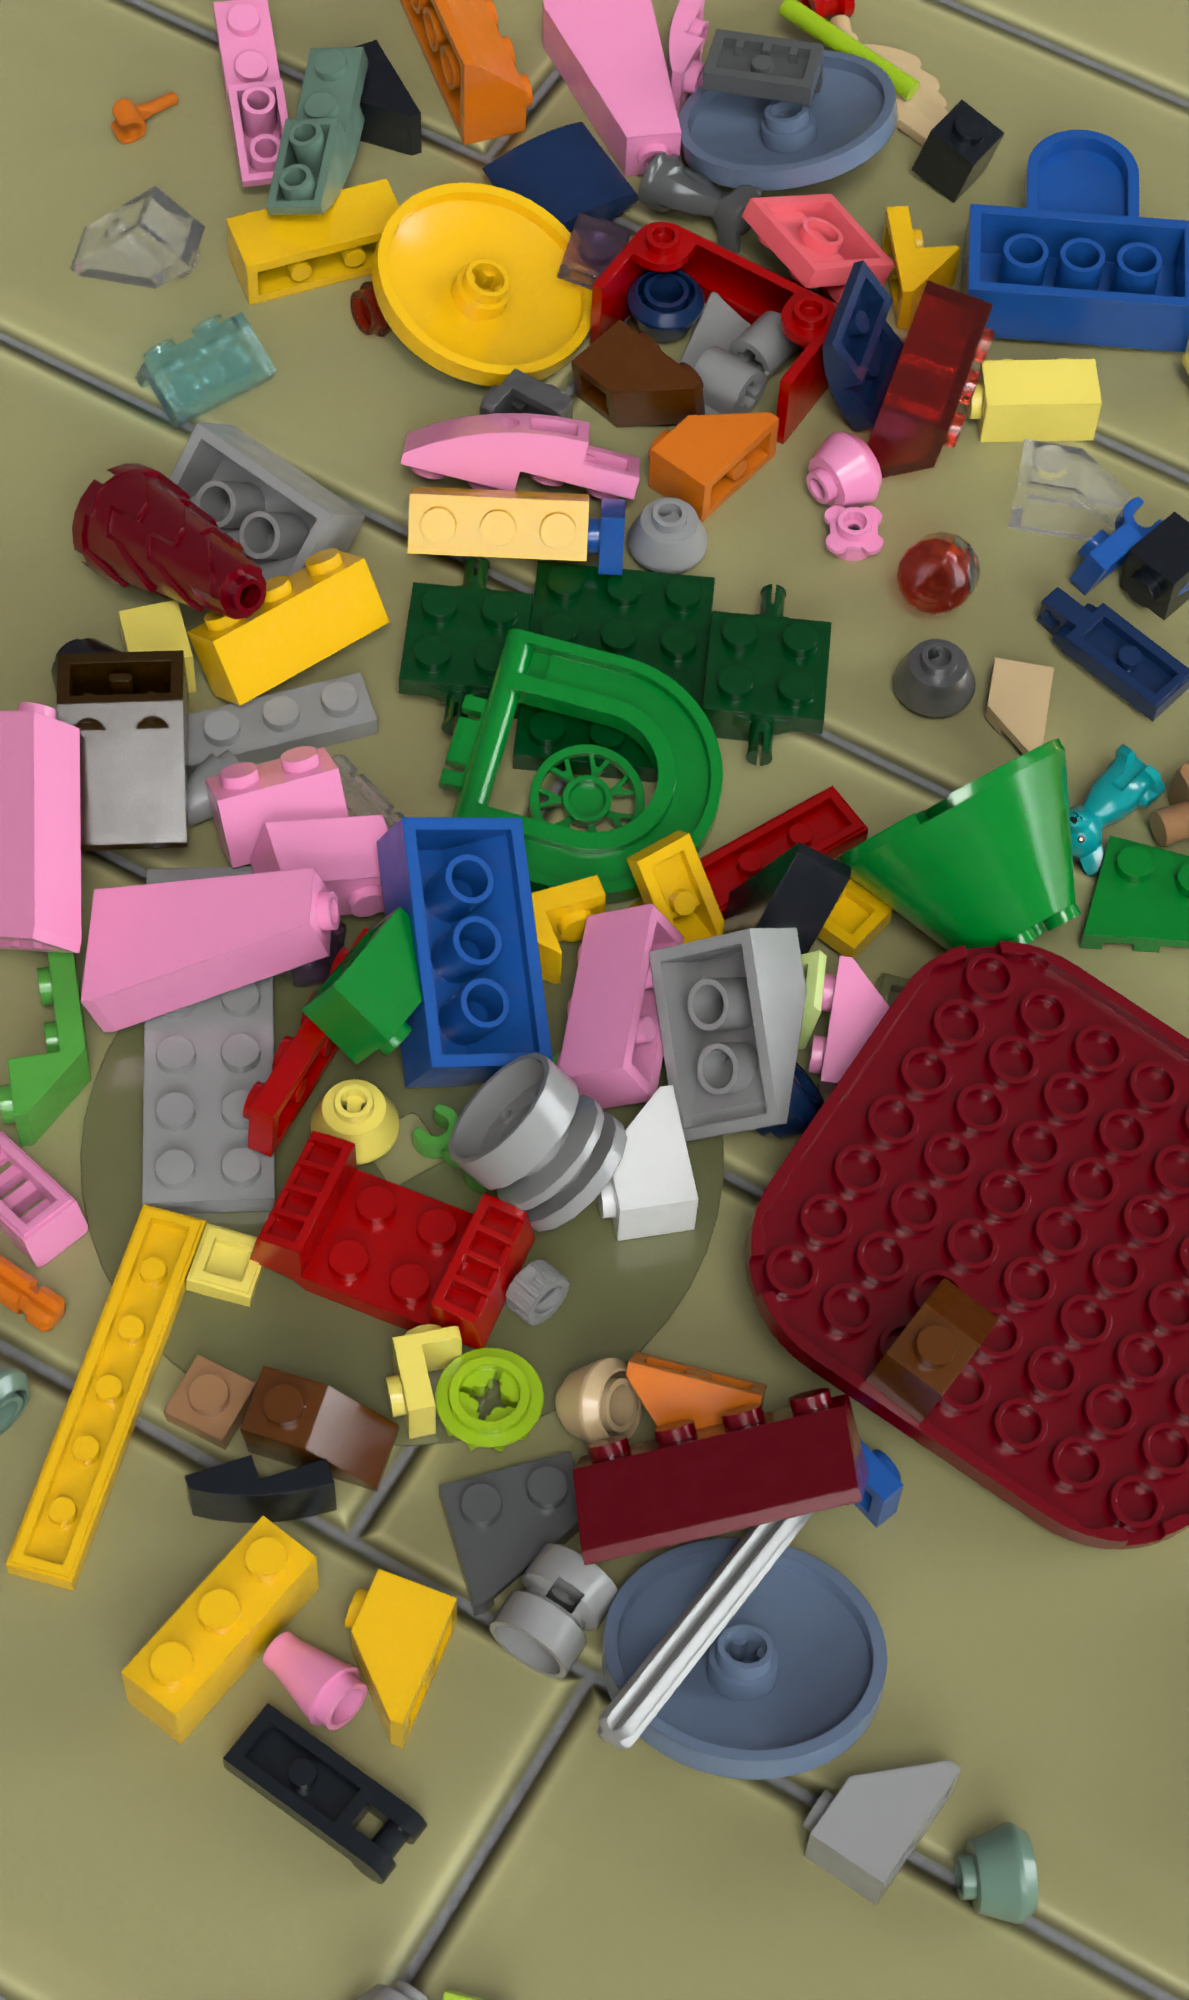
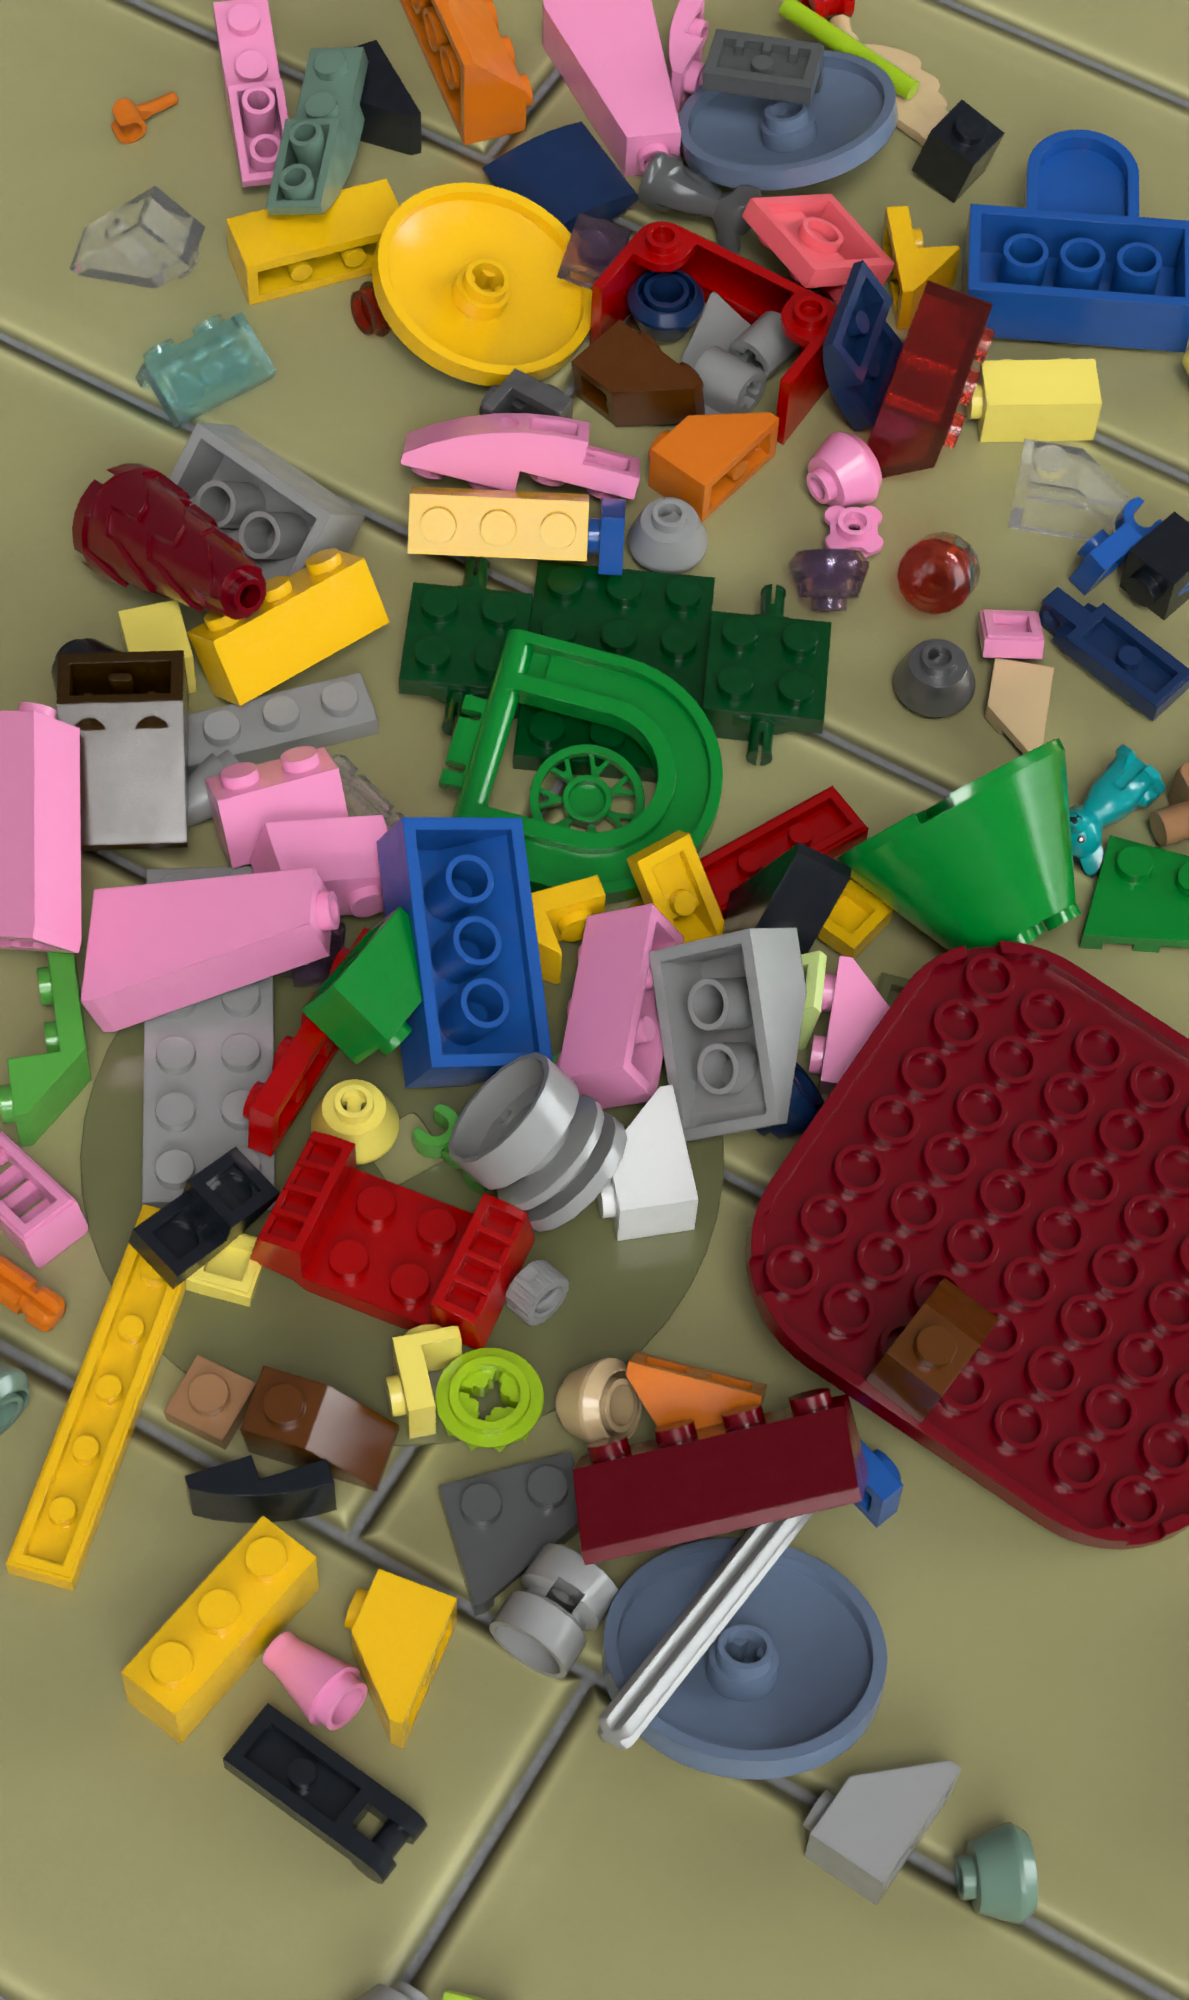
none -> black slope [129,1146,280,1289]
none -> clear purple cone [788,549,870,611]
none -> bright pink tile [977,609,1045,659]

